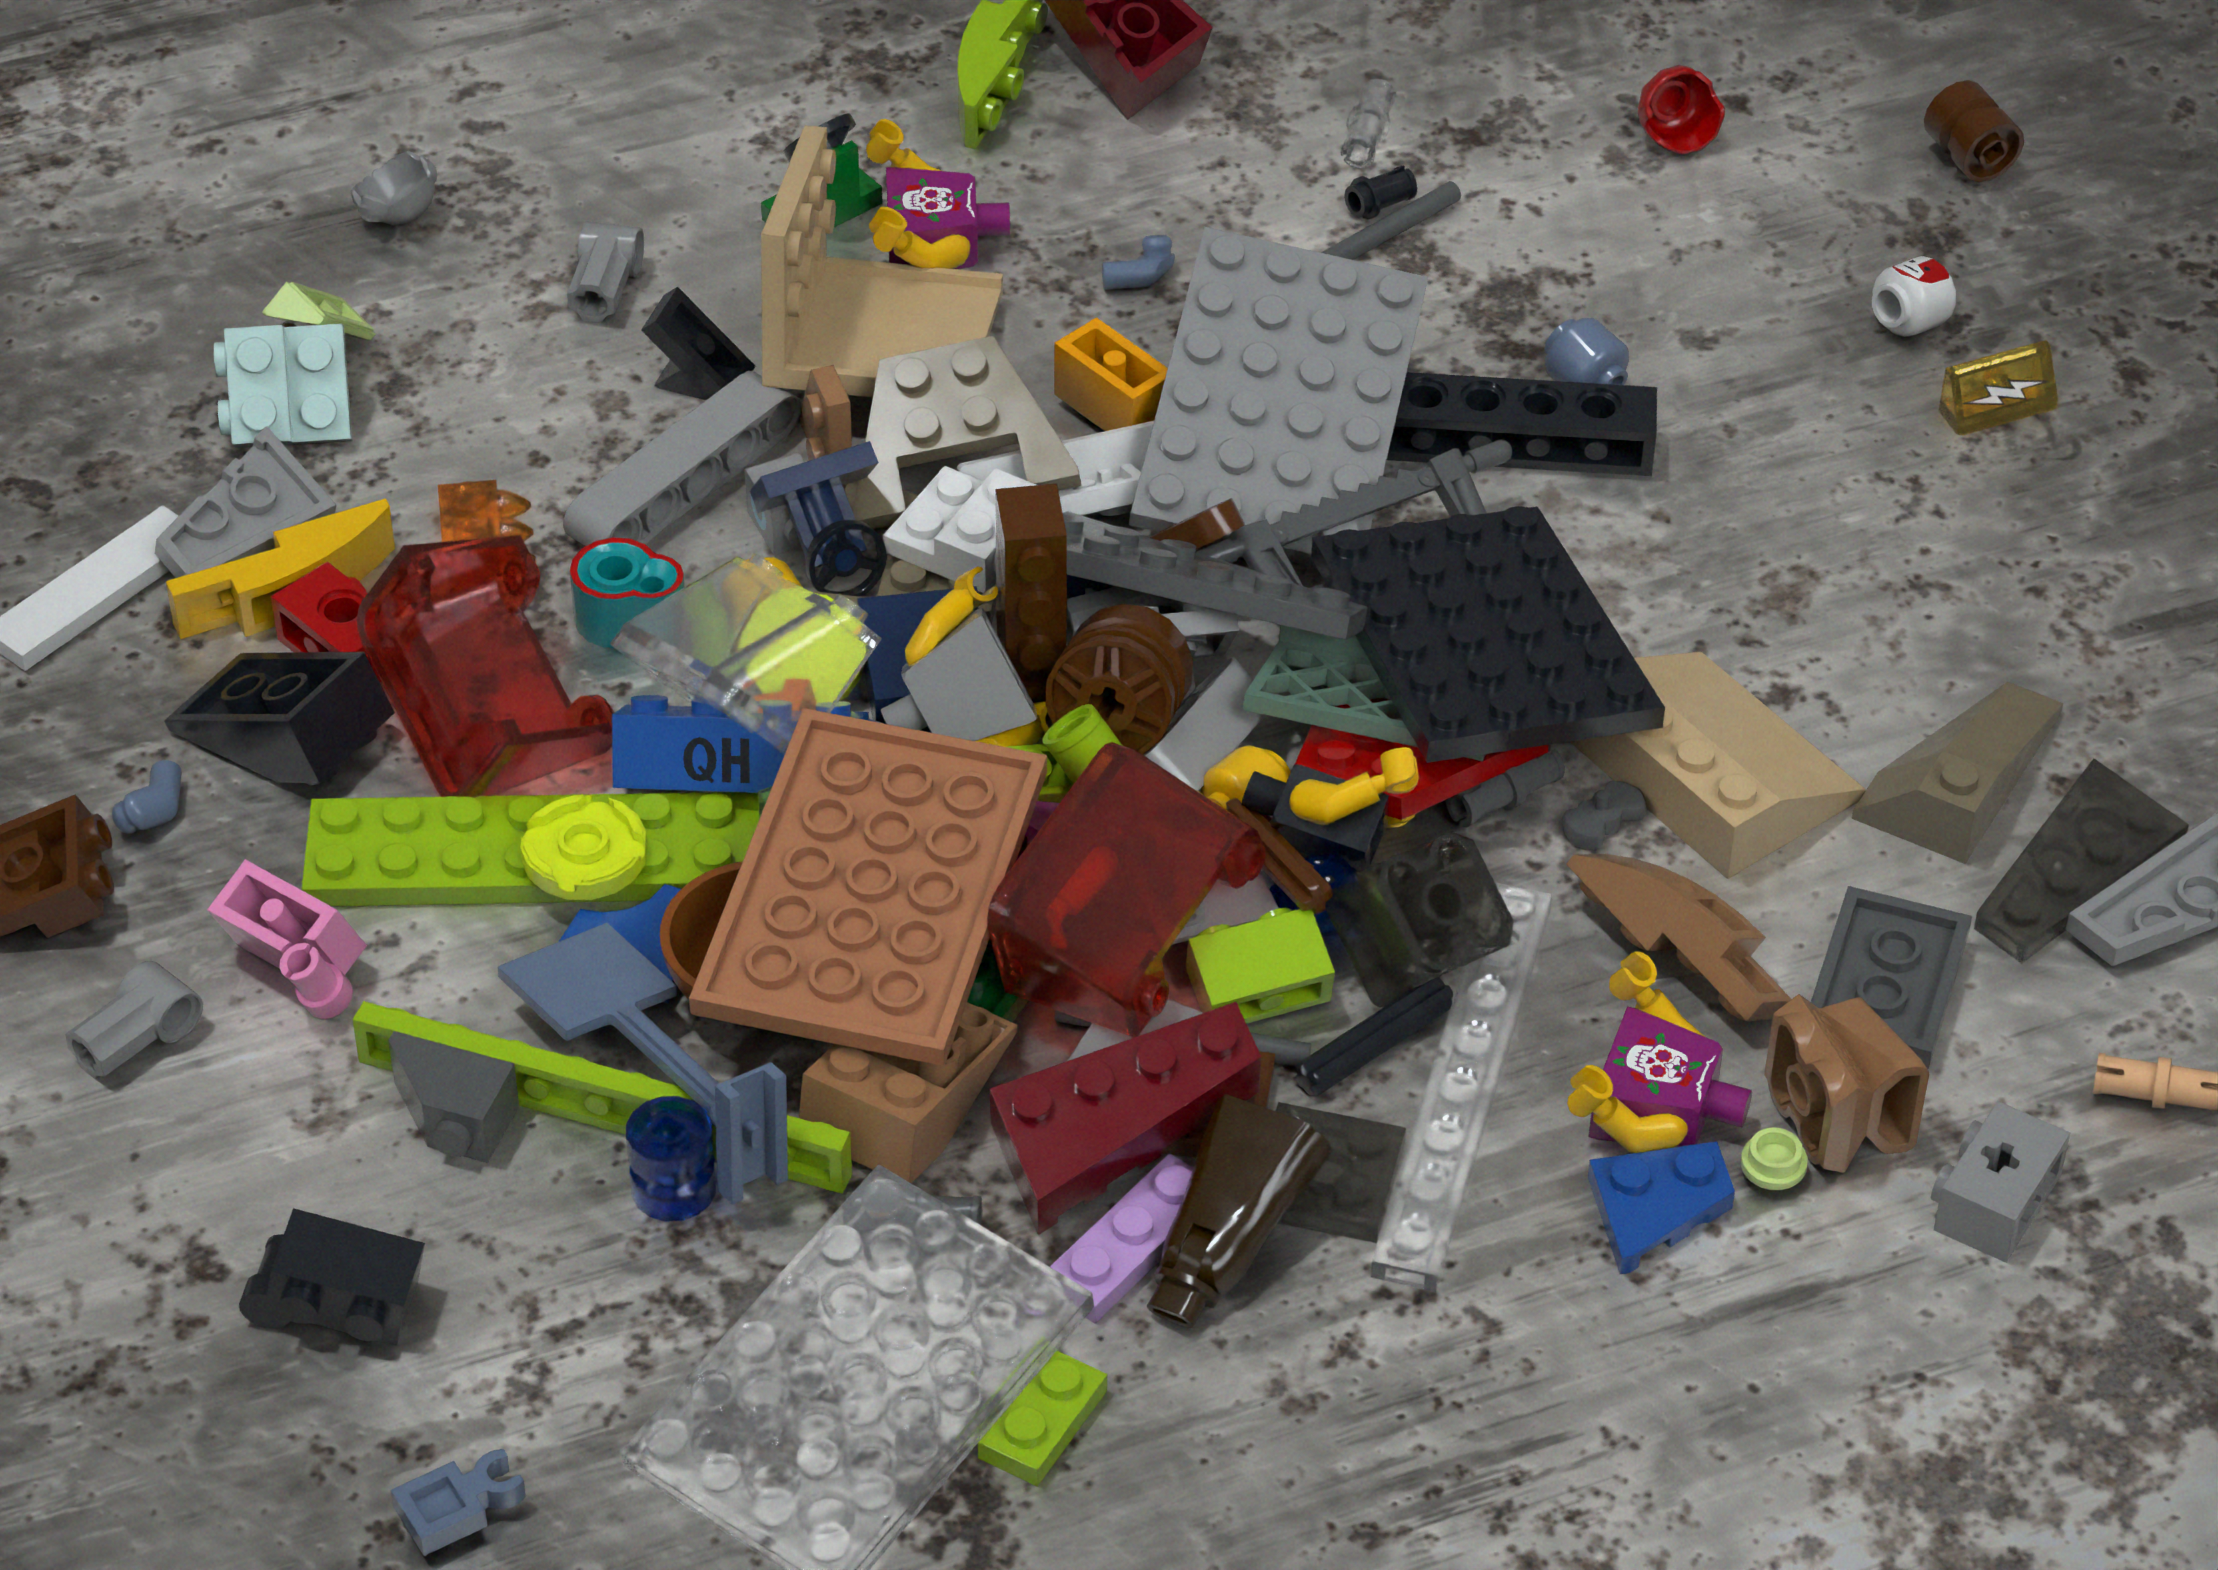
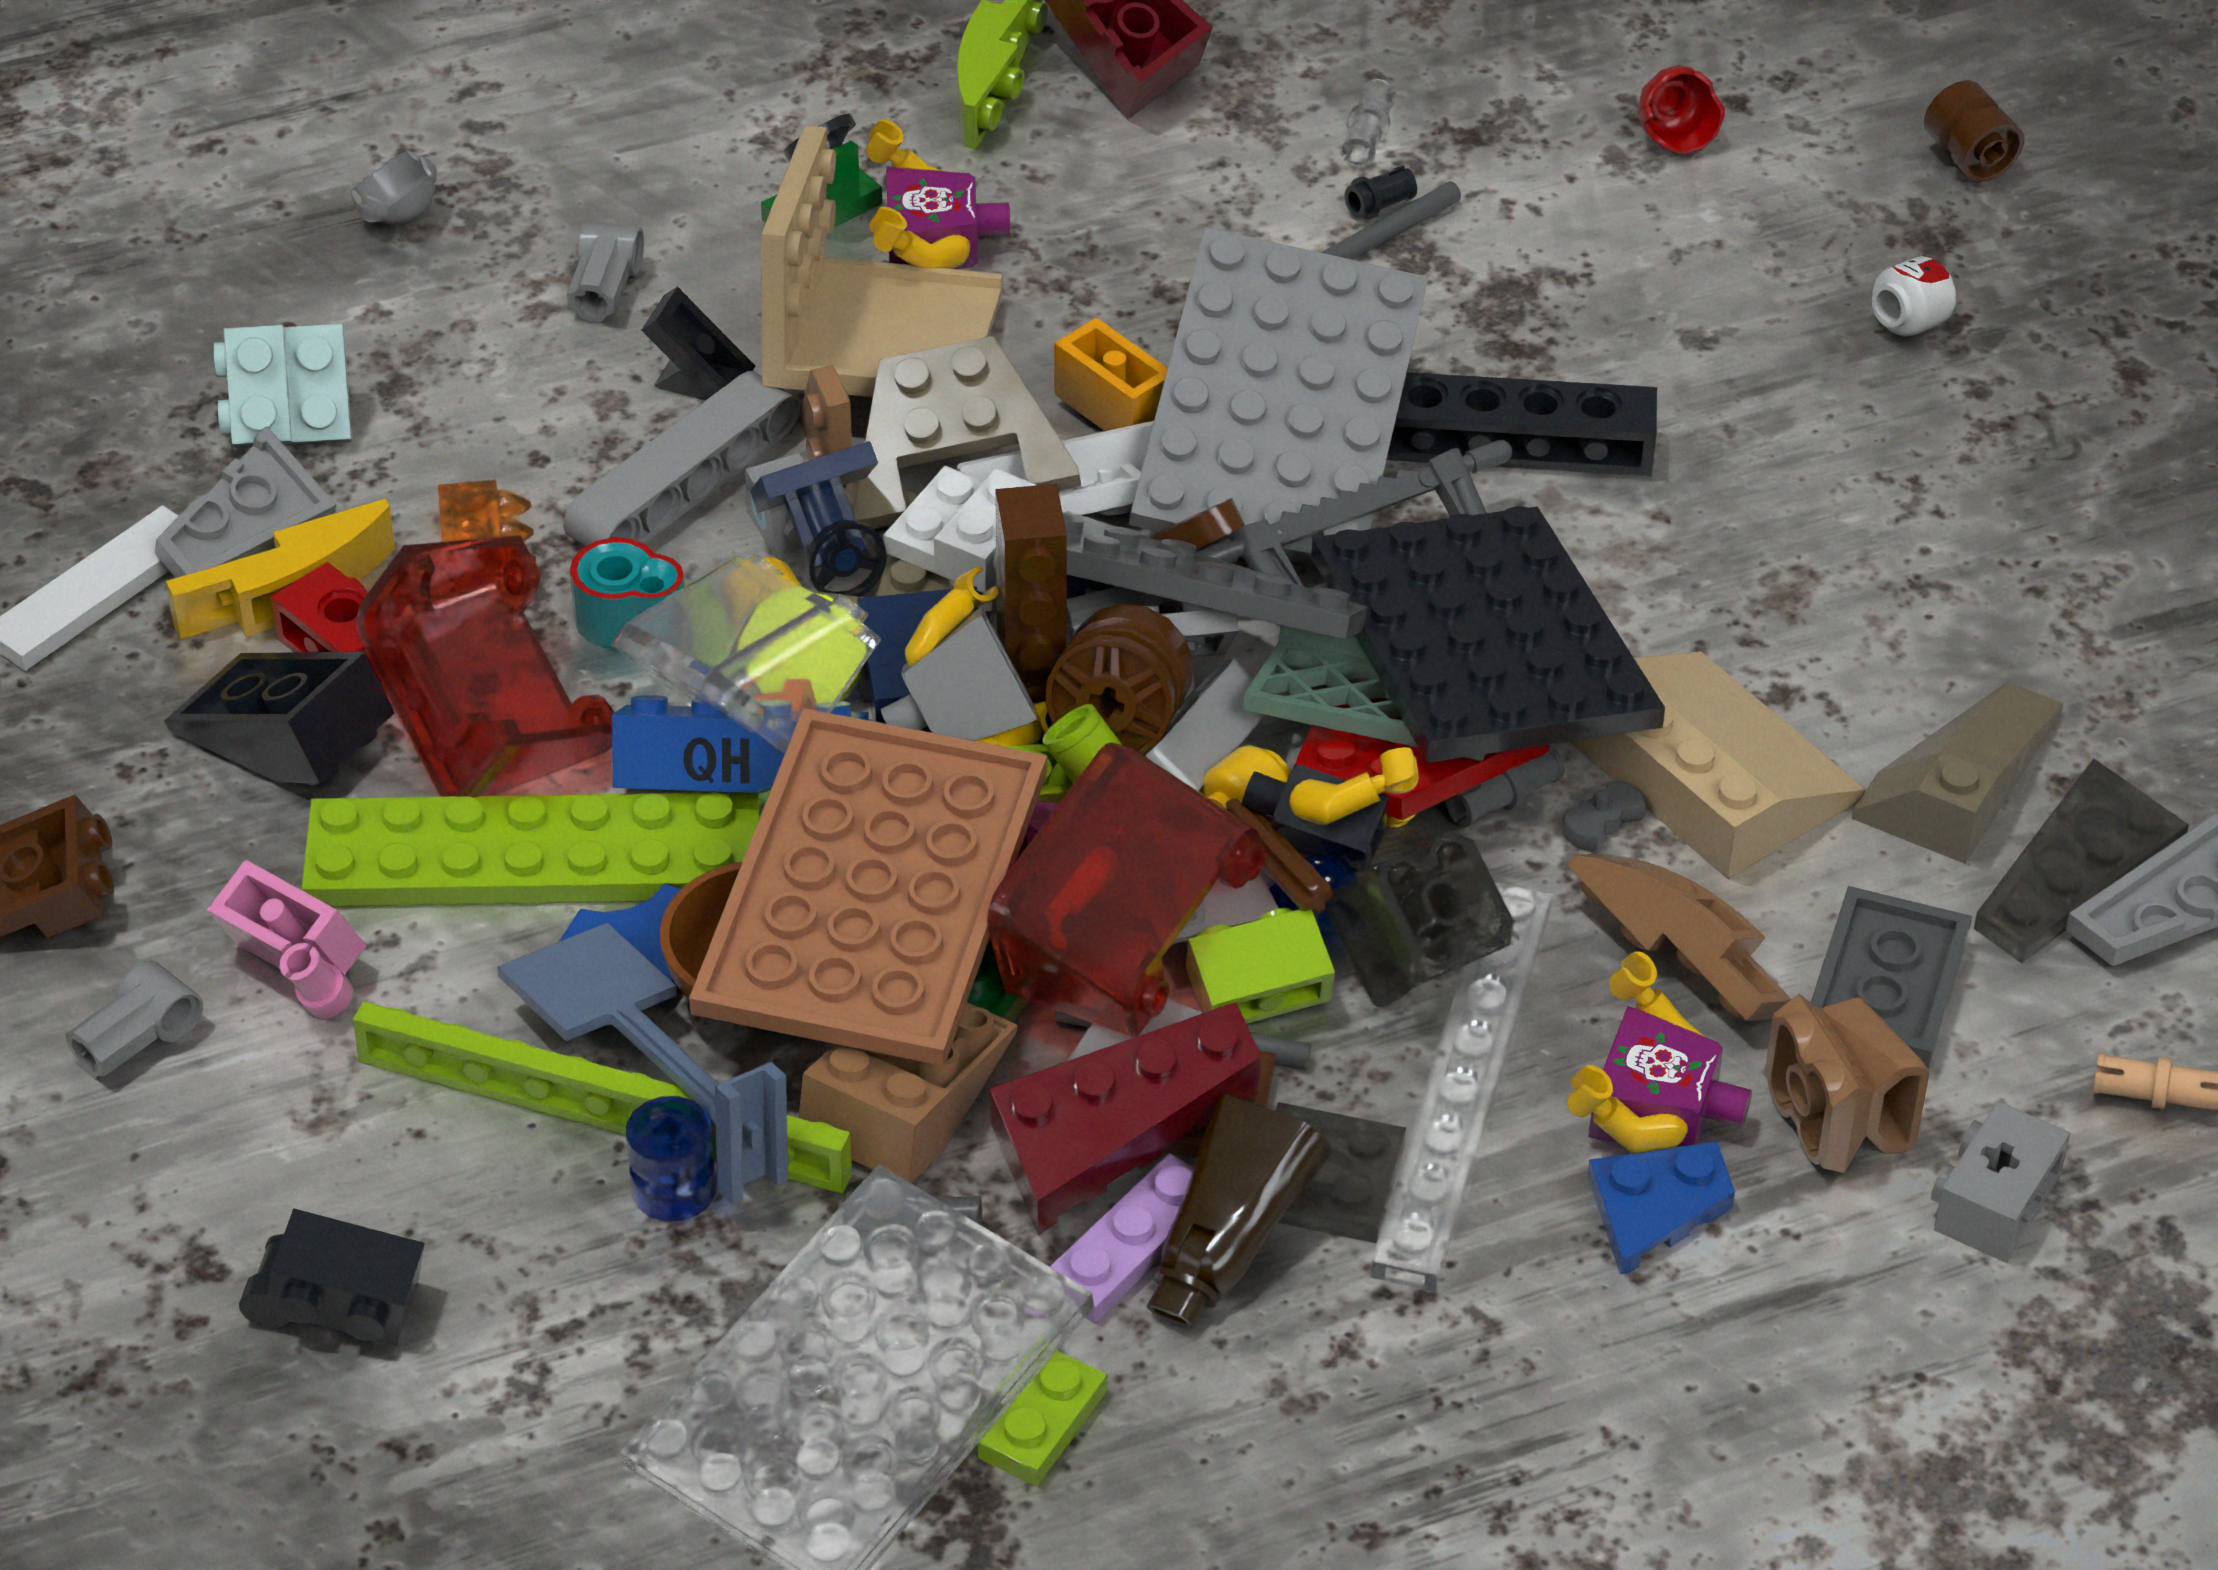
sand blue arm [112,760,182,834] -> none
yellowish green slope [262,282,376,341] -> none
dark grey slope [388,1031,519,1163] -> none
sand blue plate [391,1449,526,1556] -> none
neon yellow tile [520,795,647,900] -> none
sand blue arm [1102,235,1175,290] -> none
black axle [1295,976,1454,1096] -> none
sand blue head [1544,318,1629,385] -> none
yellowish green plate [1741,1127,1808,1190] -> none
clear yellow slope [1938,340,2058,435] -> none

